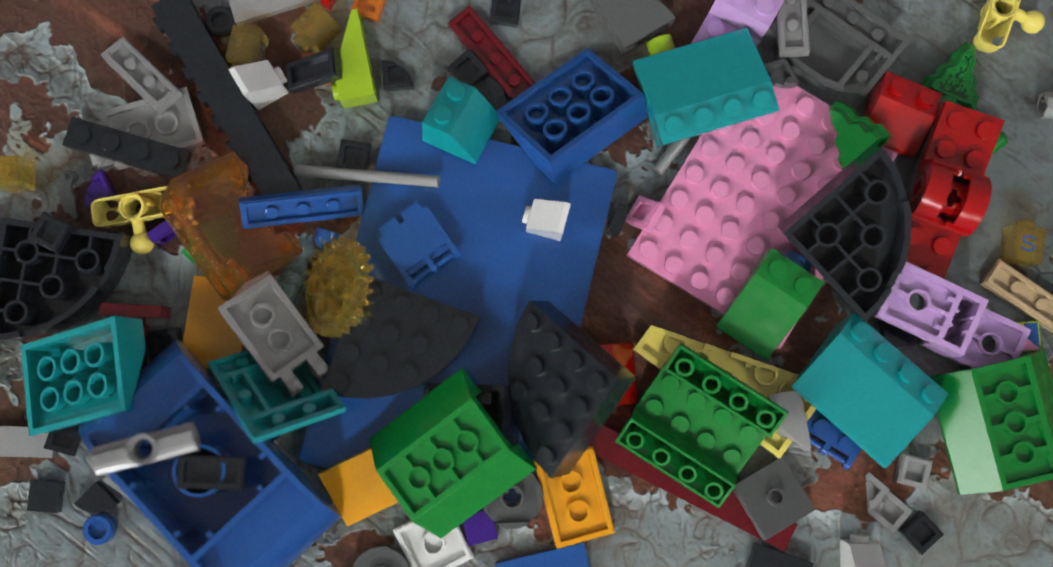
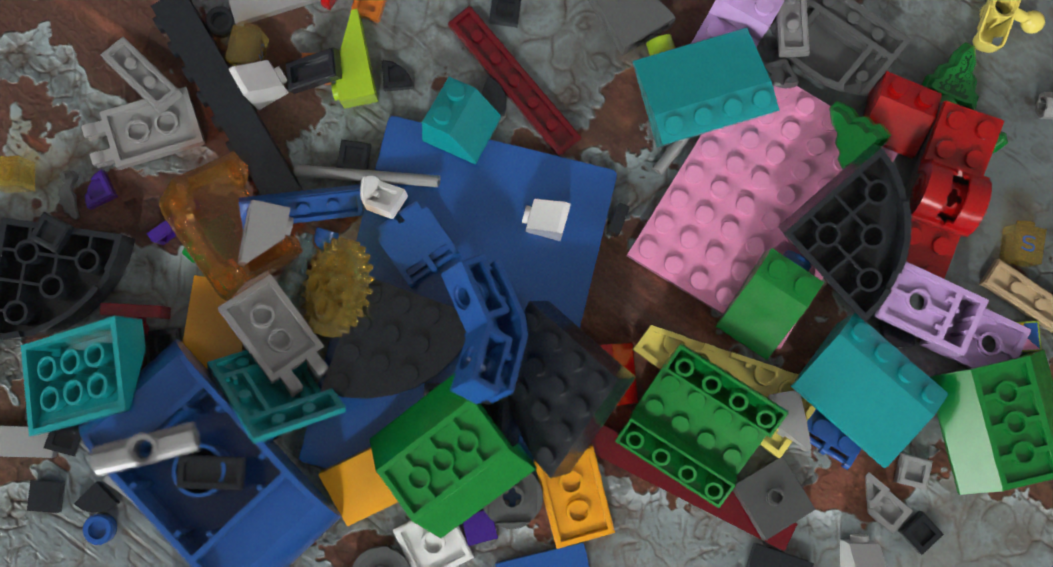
black plate [62,117,193,181] -> none
light yellow piece [90,186,184,255] -> none
clear yellow brick [290,2,341,53] -> none
black plate [446,49,488,87] -> none
blue slope [495,48,647,184] -> none
bright pink tile [625,195,666,233] -> none
none -> light grey slope [237,200,293,266]
none -> white plate [360,175,408,219]
none -> blue brick [441,254,528,404]

